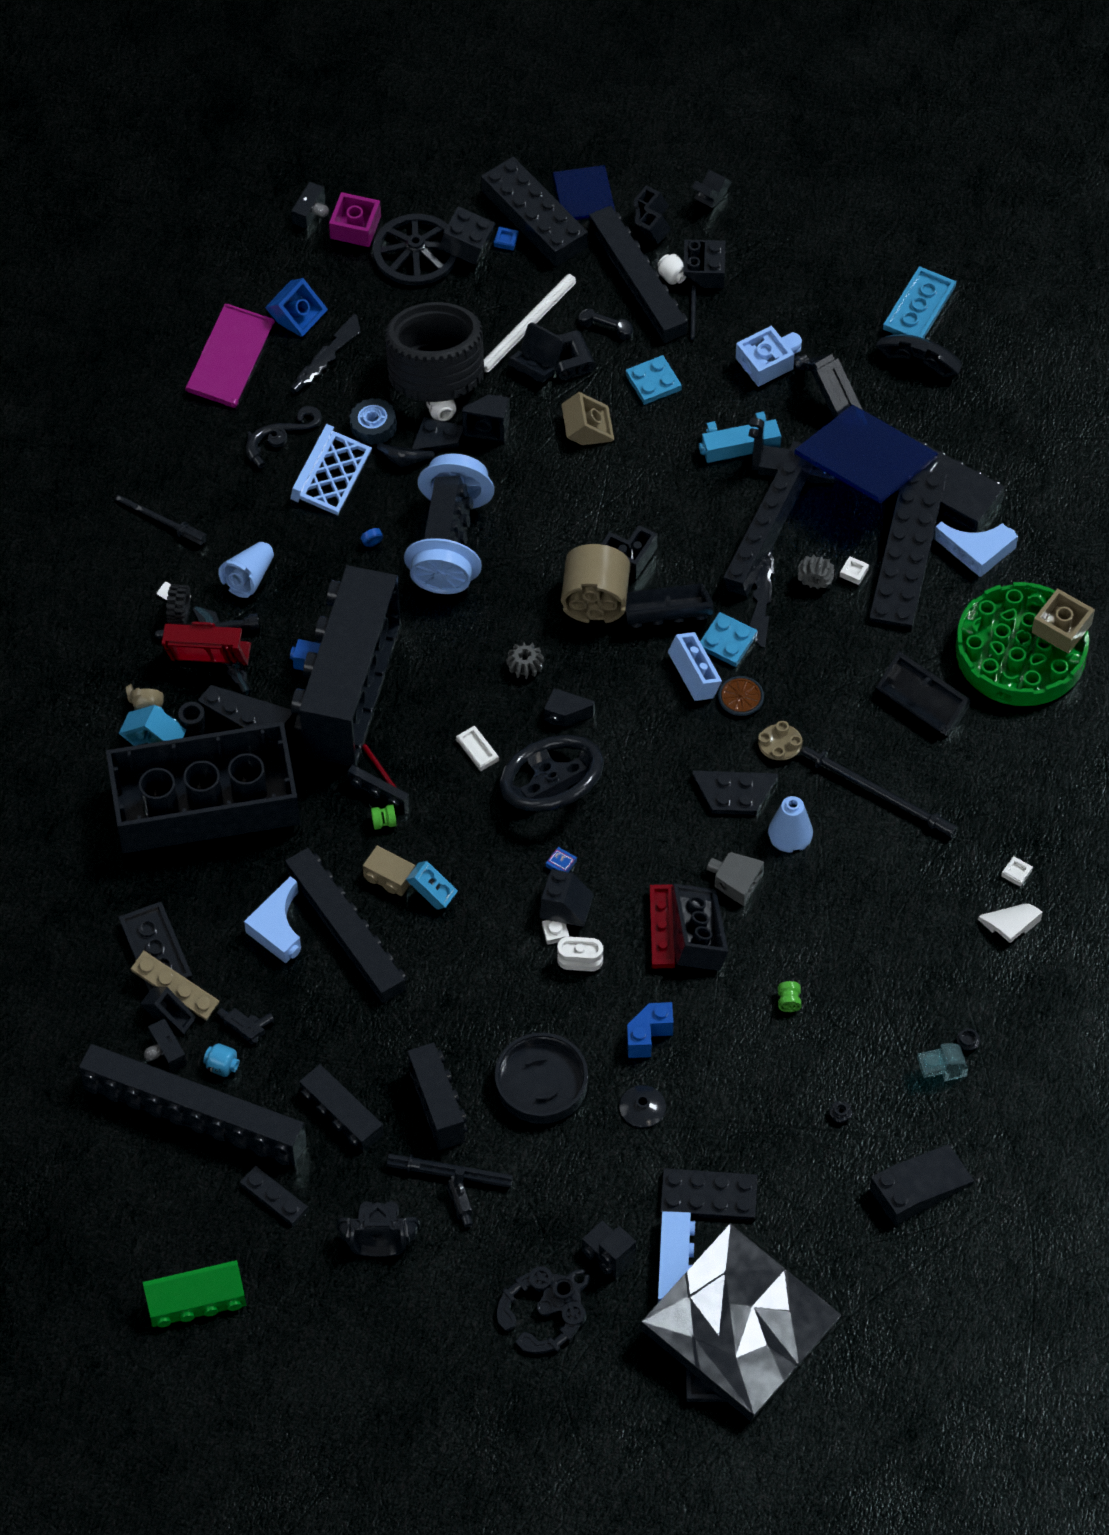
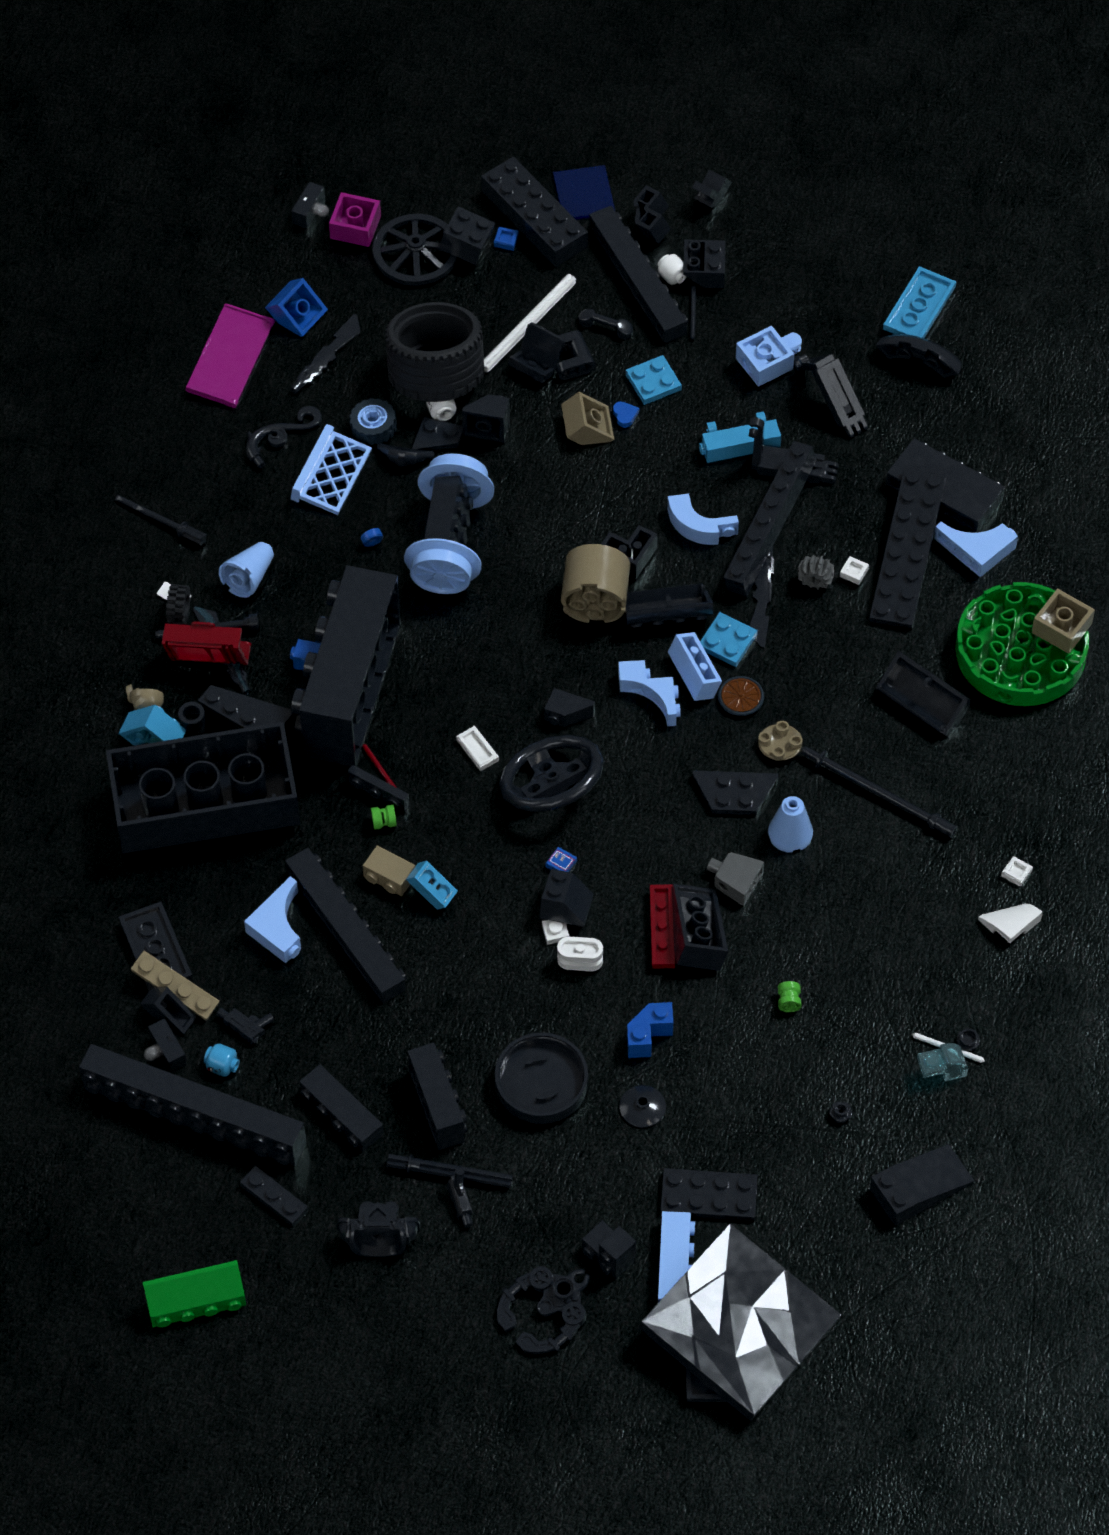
dark grey gear [506,642,544,680] -> none
clear blue piece [794,405,938,503] -> none
none -> blue tile [613,402,639,428]
none -> light blue arch [618,660,680,726]
none -> light blue arch [667,493,739,545]
none -> white axle [912,1033,985,1063]

